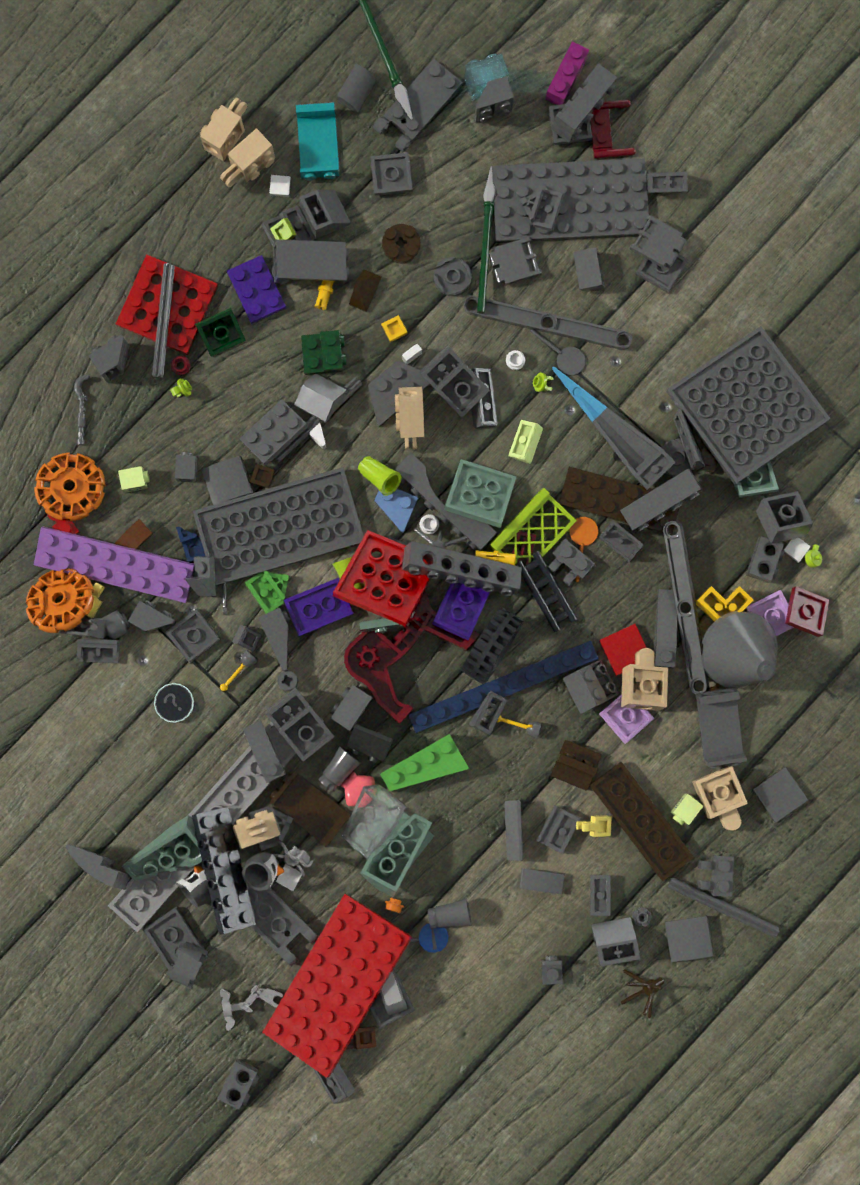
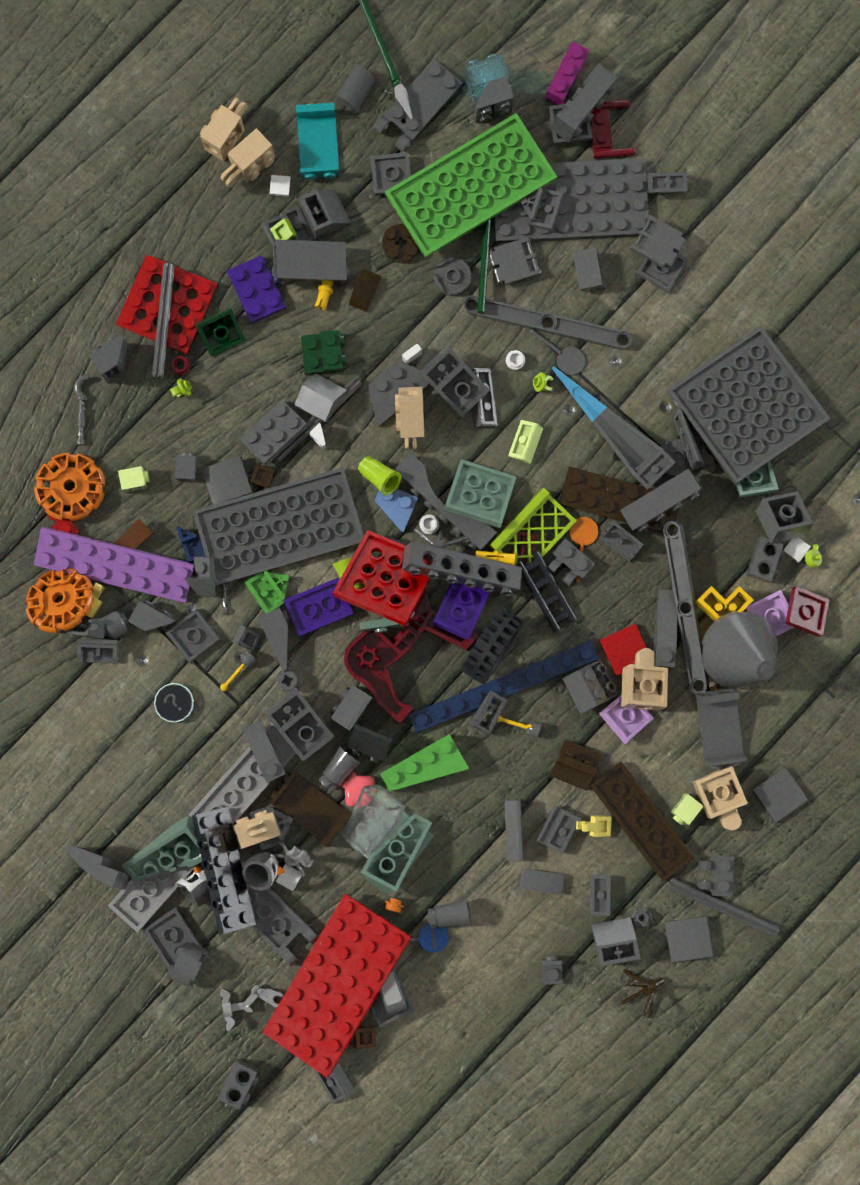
yellow plate [381,315,407,342] -> none
none -> bright green plate [385,113,557,258]

